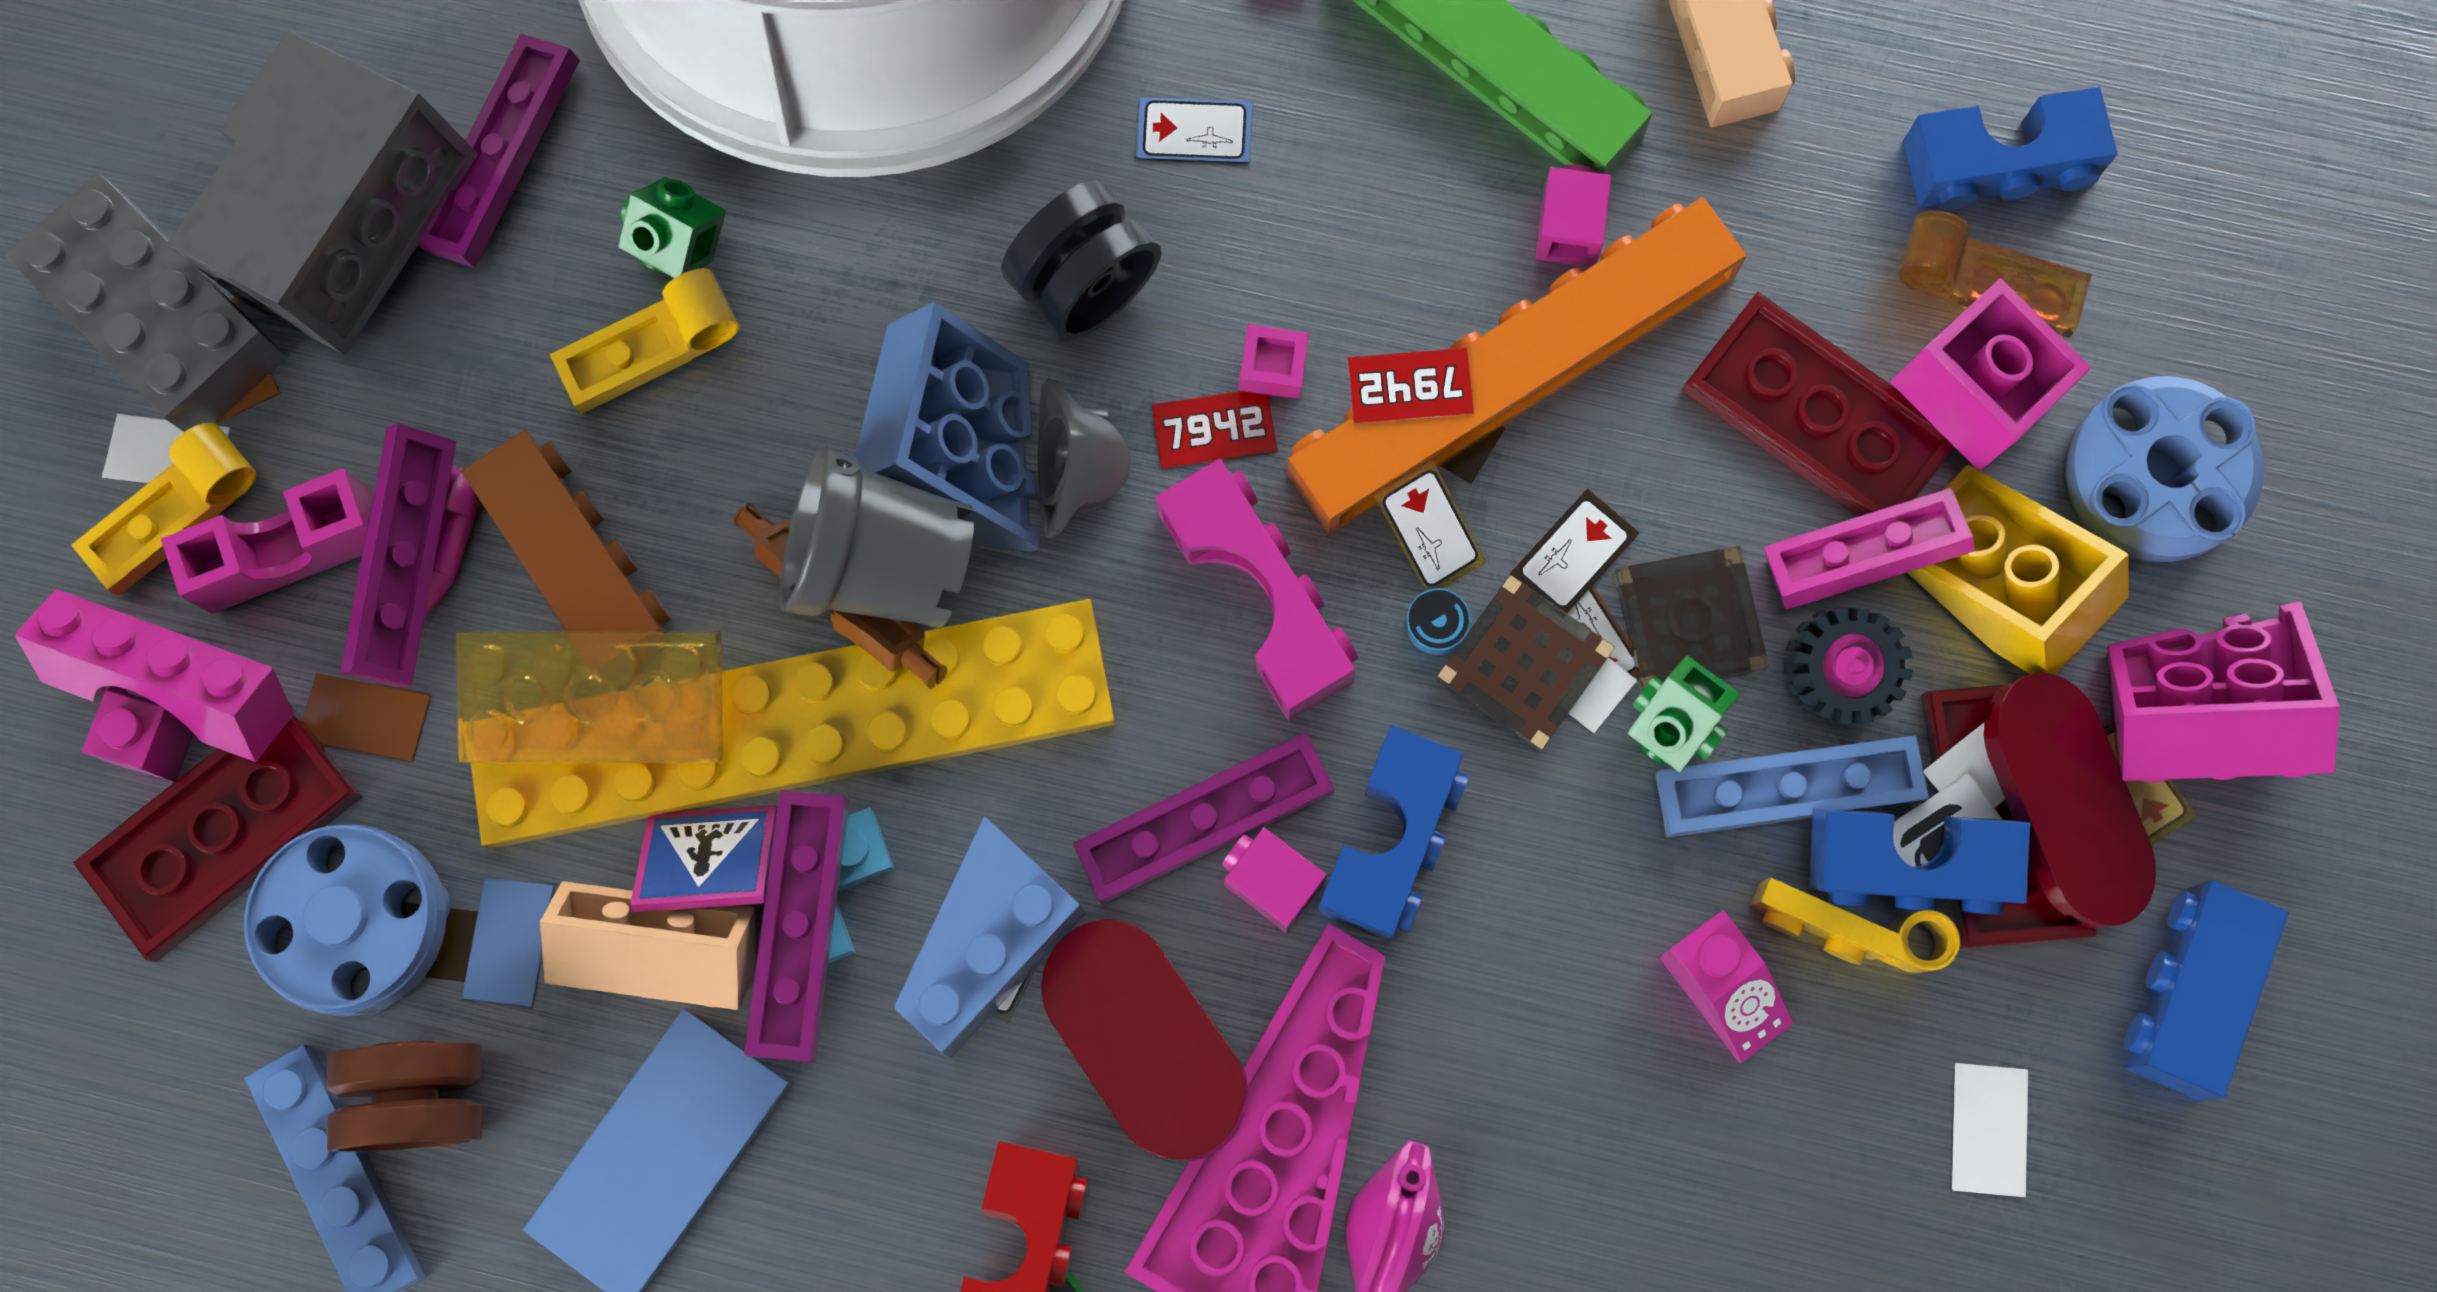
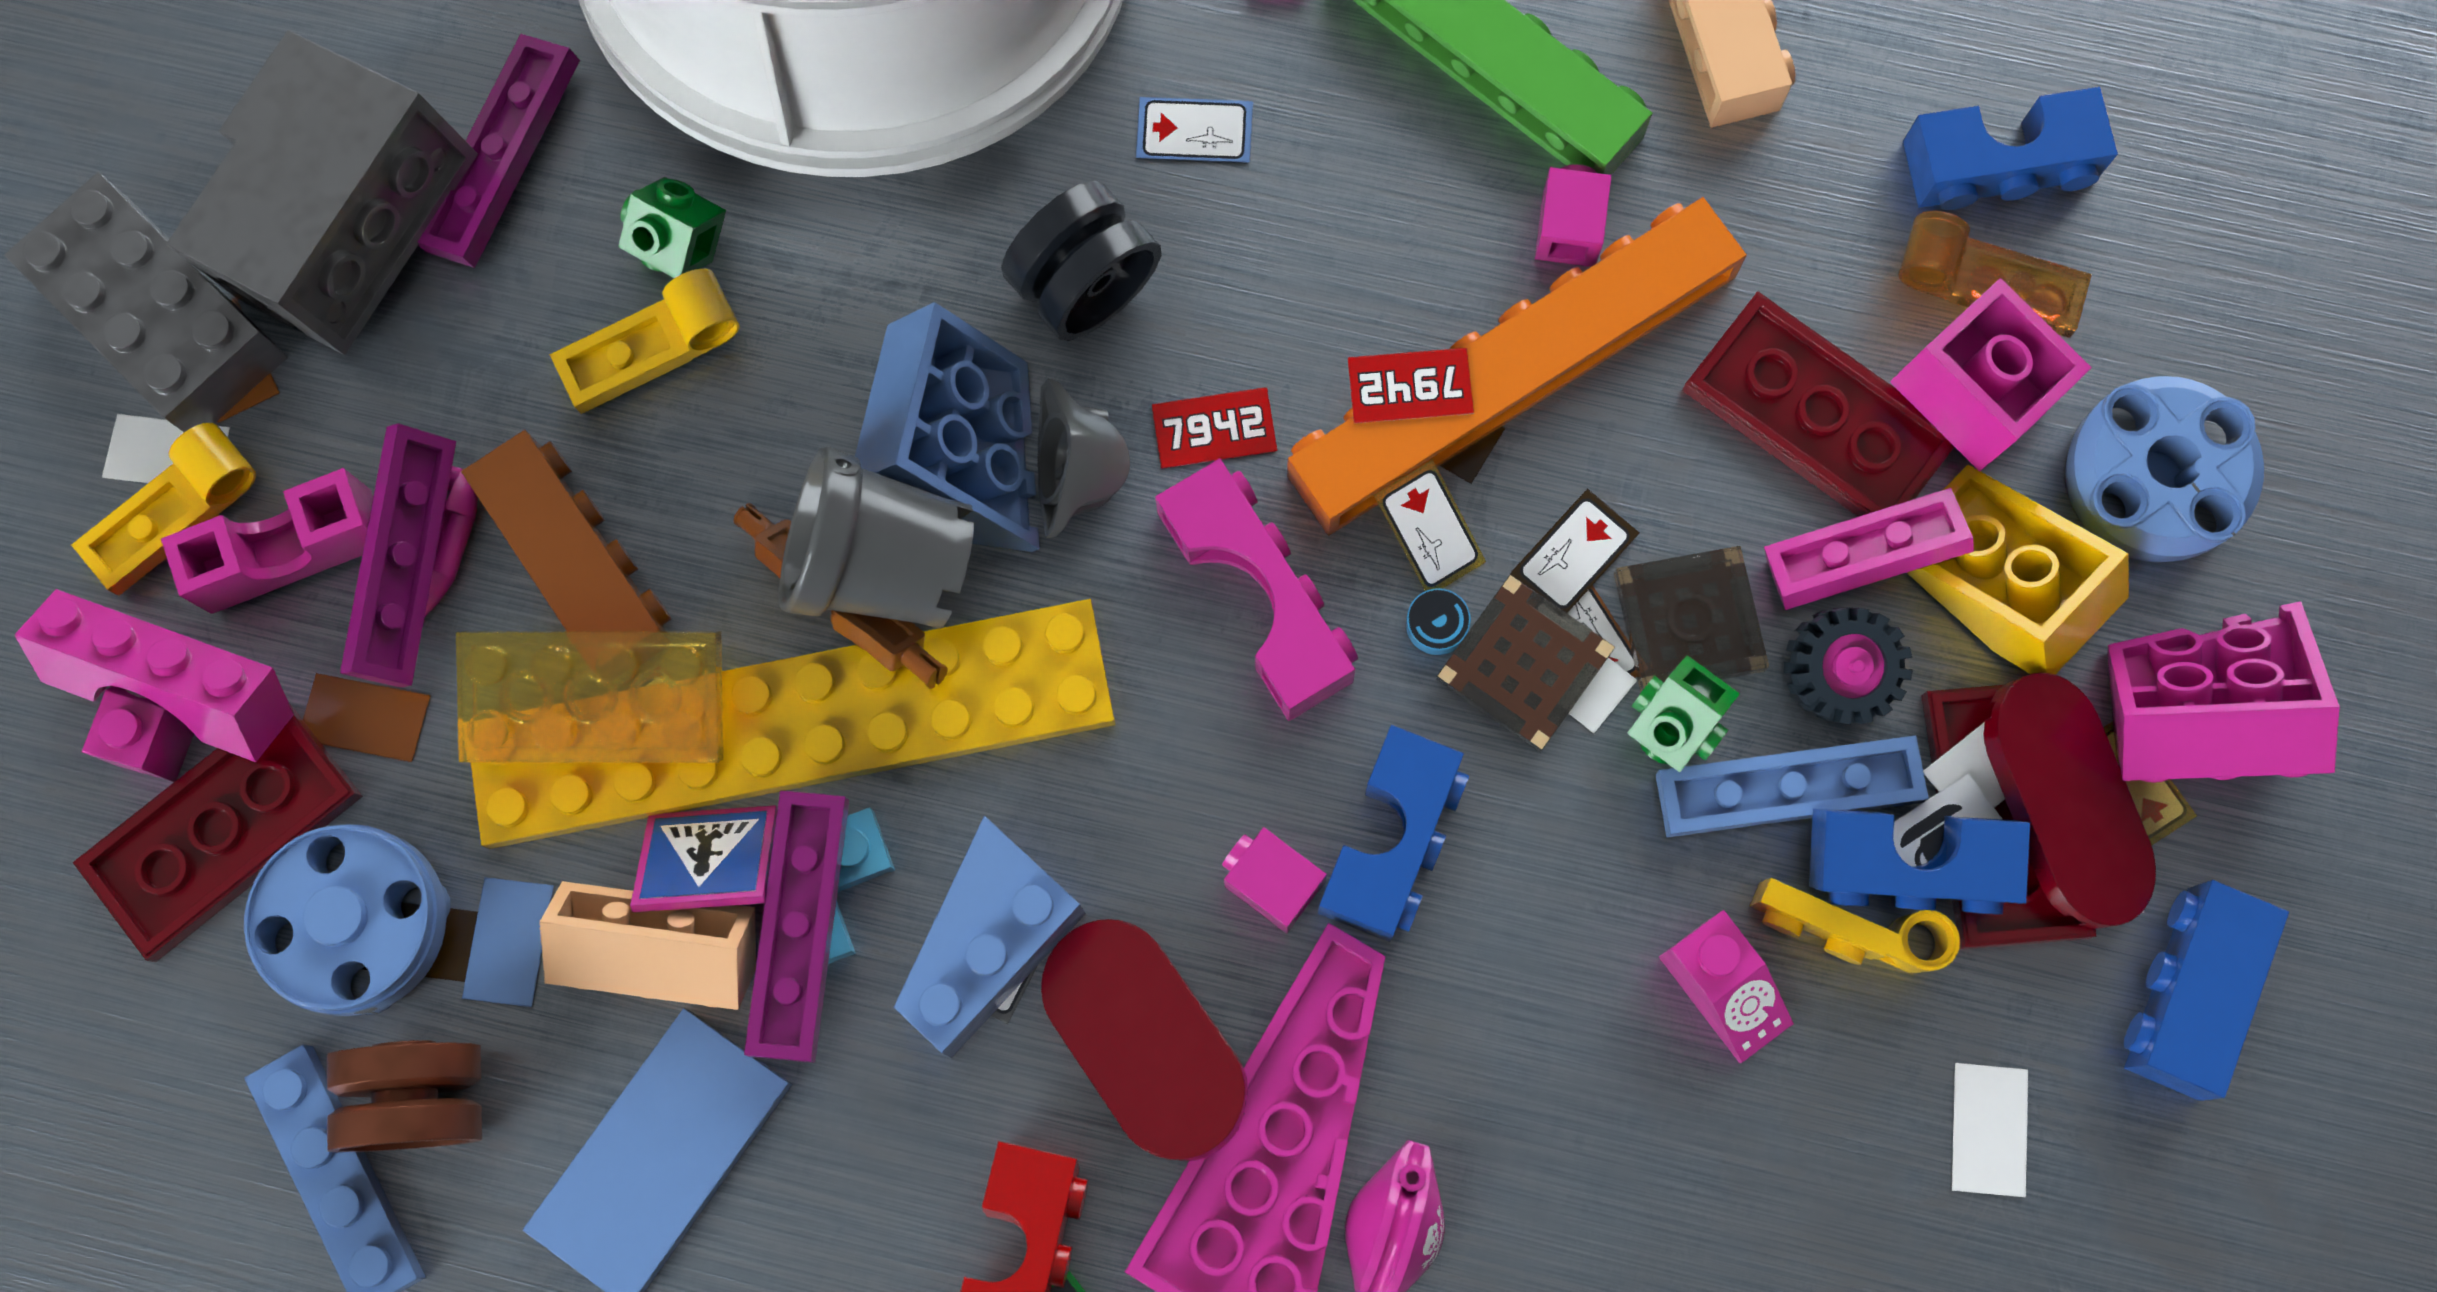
magenta plate [1072,732,1335,905] -> none
dark pink plate [1238,324,1309,399] -> none

